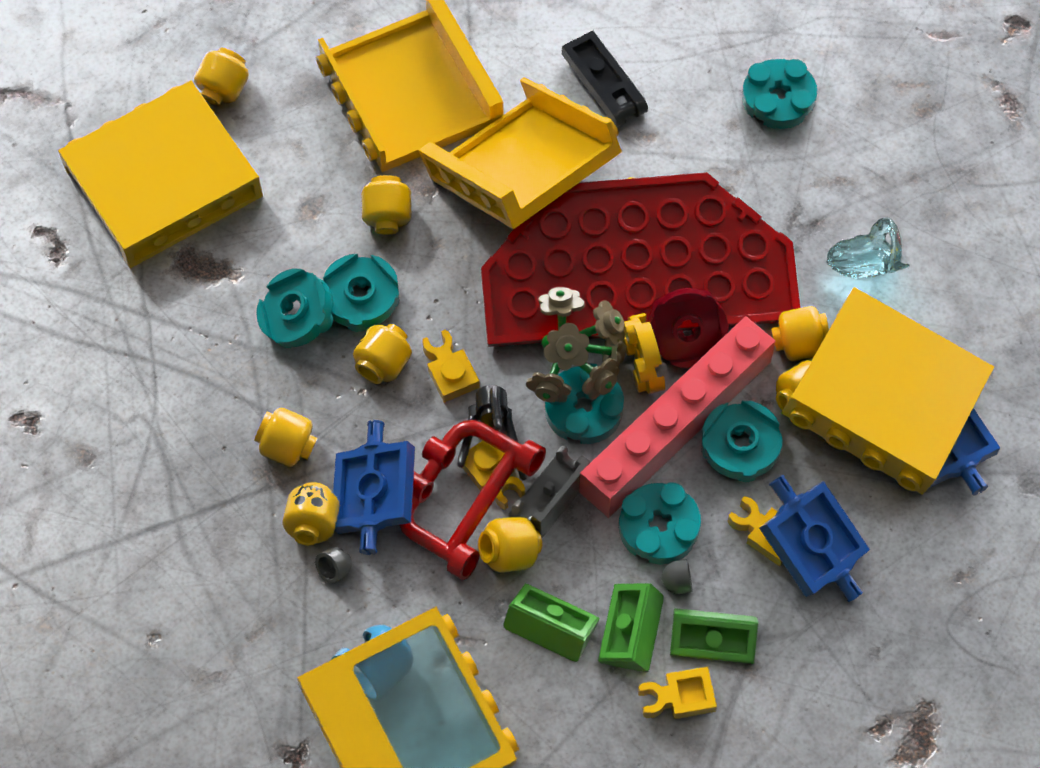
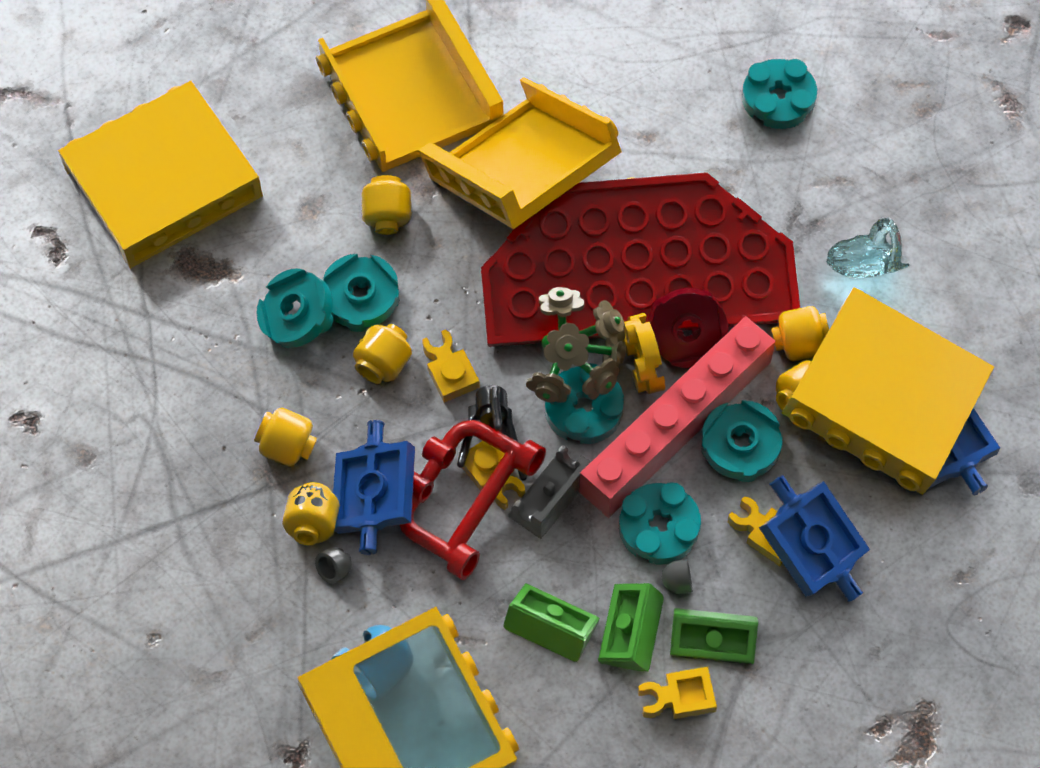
yellow head [194,47,249,106] -> none
yellow head [478,517,543,573] -> none
black plate [562,30,648,128] -> none

